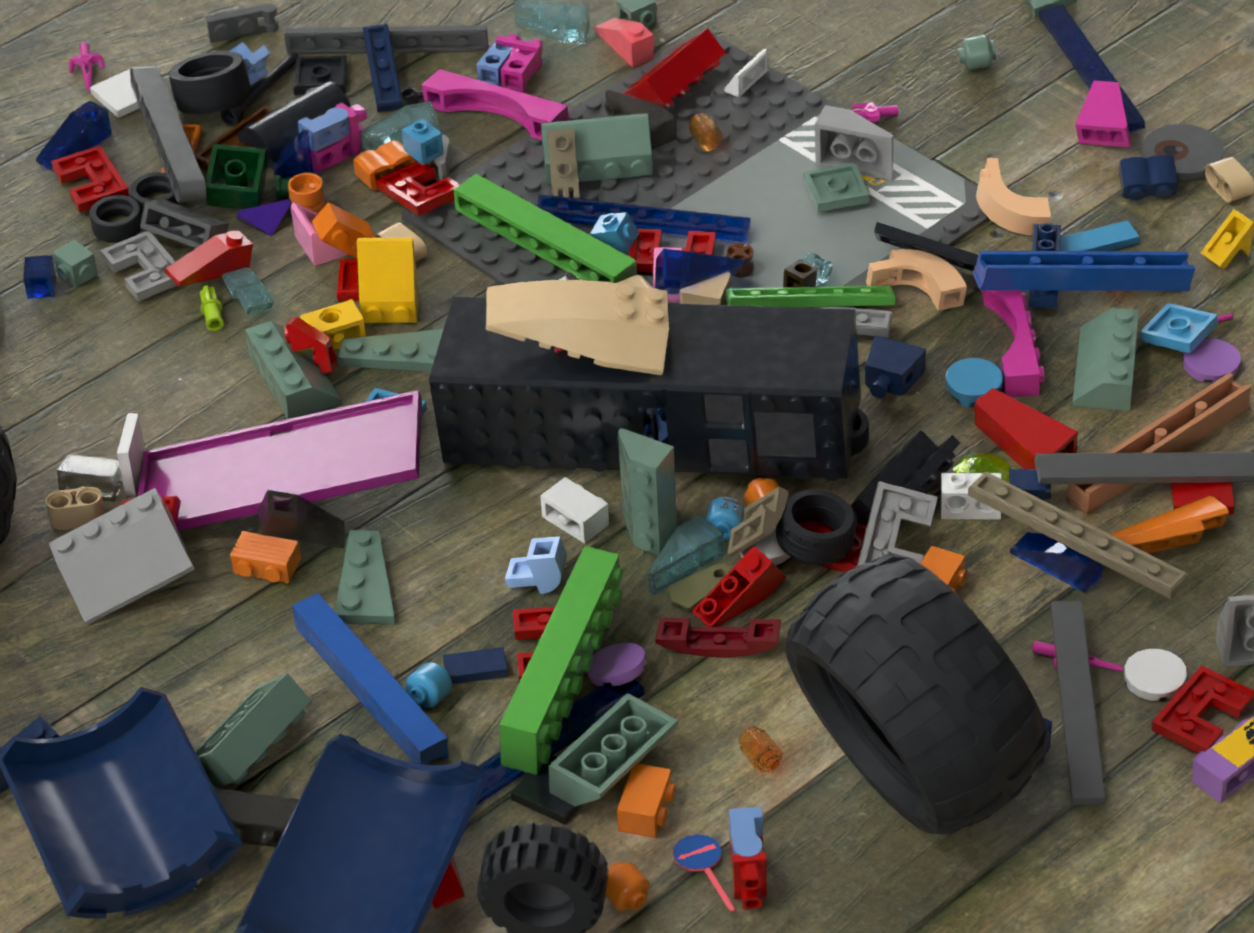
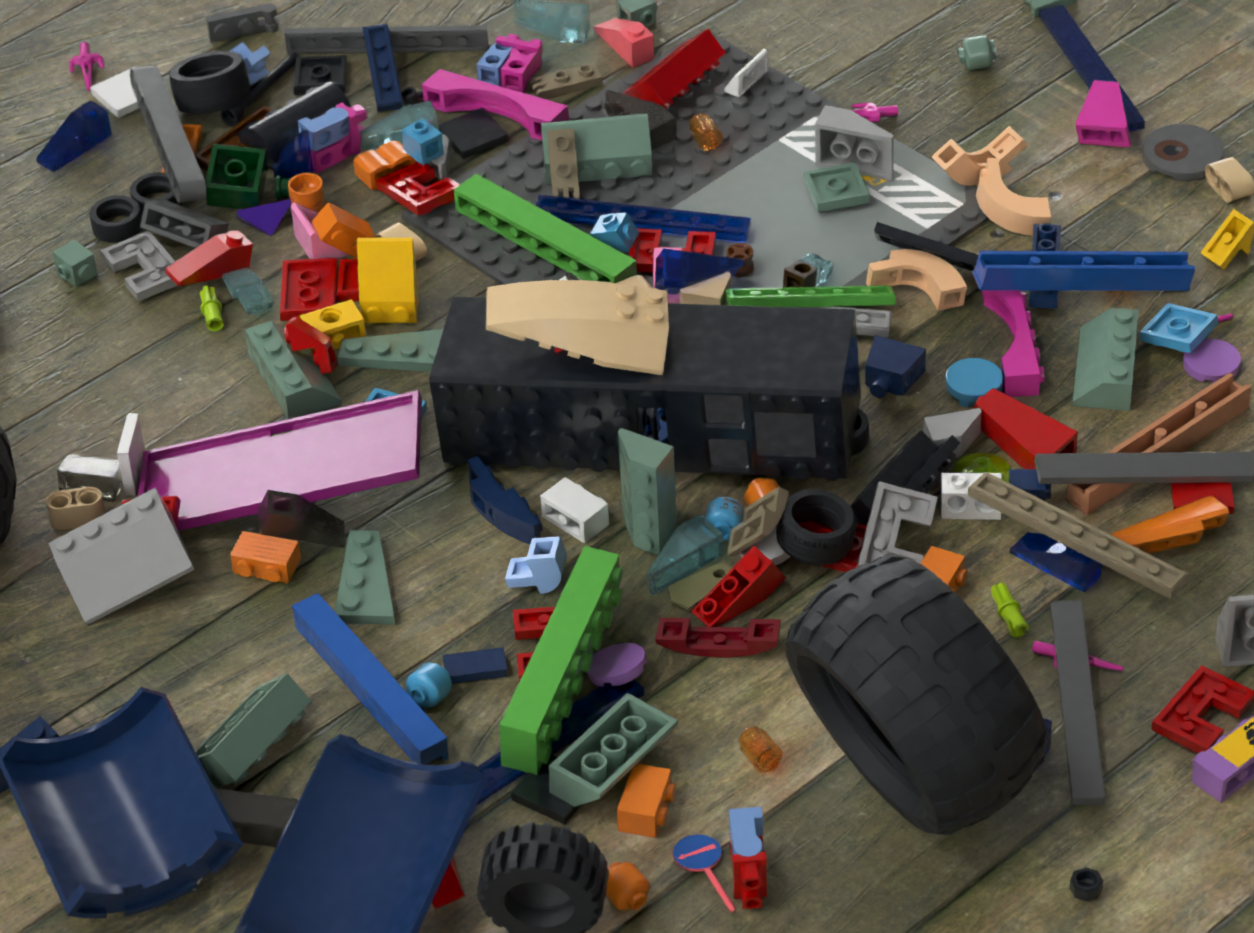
clear blue brick [23,255,56,299] -> none
red plate [51,145,129,213] -> none
dark azure tile [1060,220,1139,251] -> none
dark blue brick [1119,155,1178,200] -> none
white tile [1124,649,1187,701] -> none
none -> red tile [280,258,338,321]
none -> black tile [437,108,509,159]
none -> dark blue slope [467,456,543,545]
none -> dark tan hinge [529,63,603,99]
none -> light grey slope [923,408,981,458]
none -> light nougat arch [931,126,1027,186]
none -> lime axle [990,582,1029,638]
none -> black tile [1069,867,1103,901]

